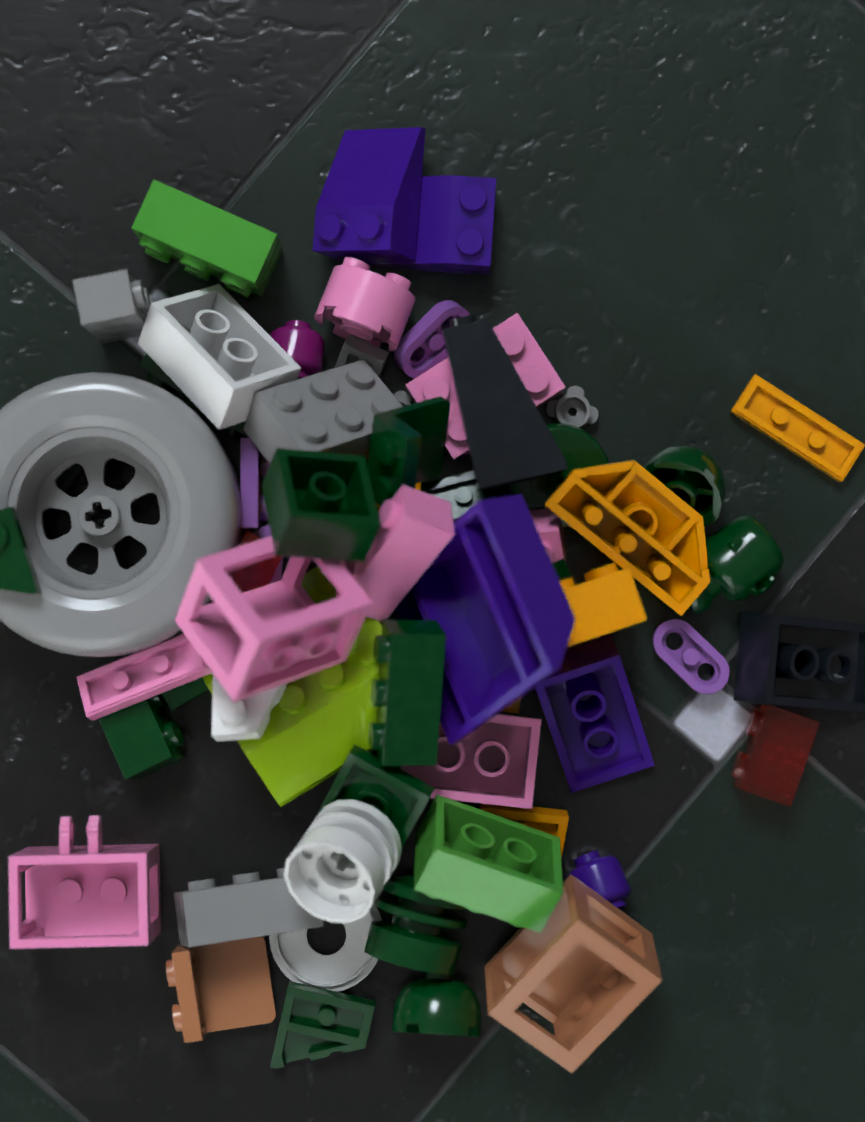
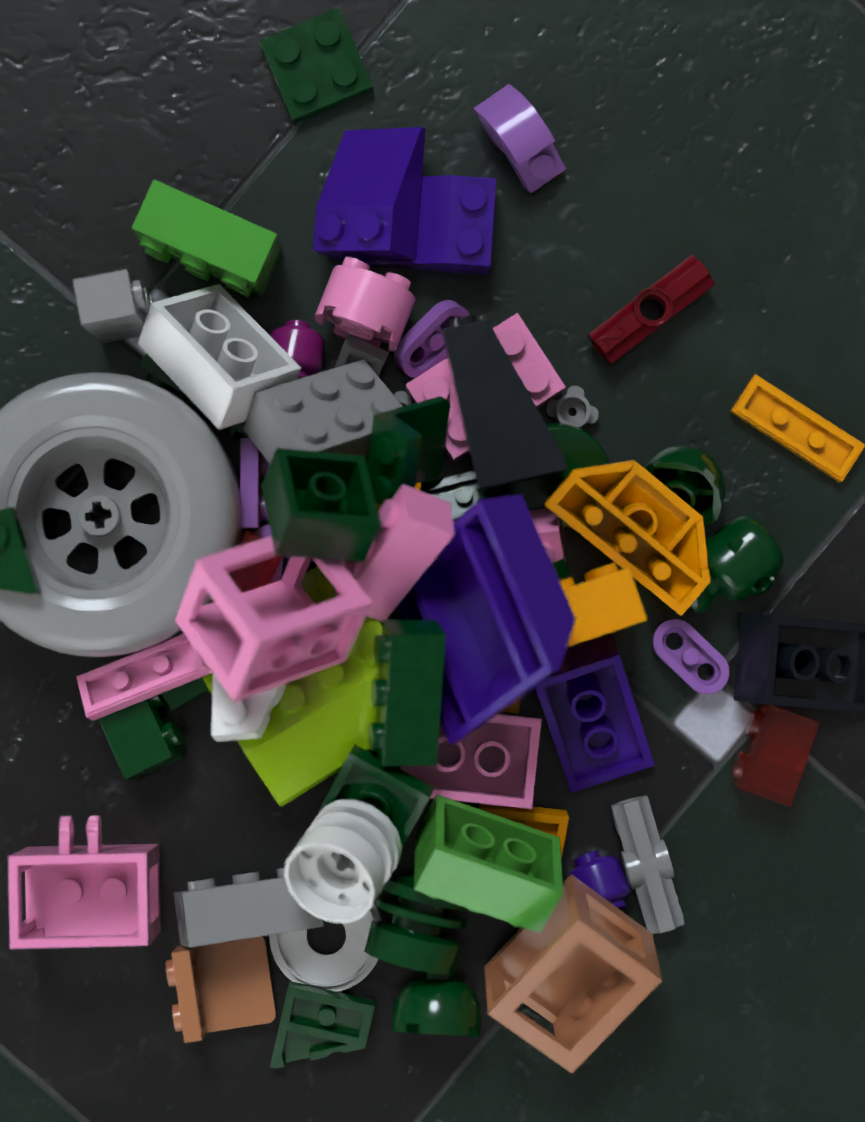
none -> dark green plate [259,7,373,124]
none -> medium lavender brick [473,84,566,194]
none -> dark red piece [587,254,715,365]
none -> light grey piece [610,795,685,934]

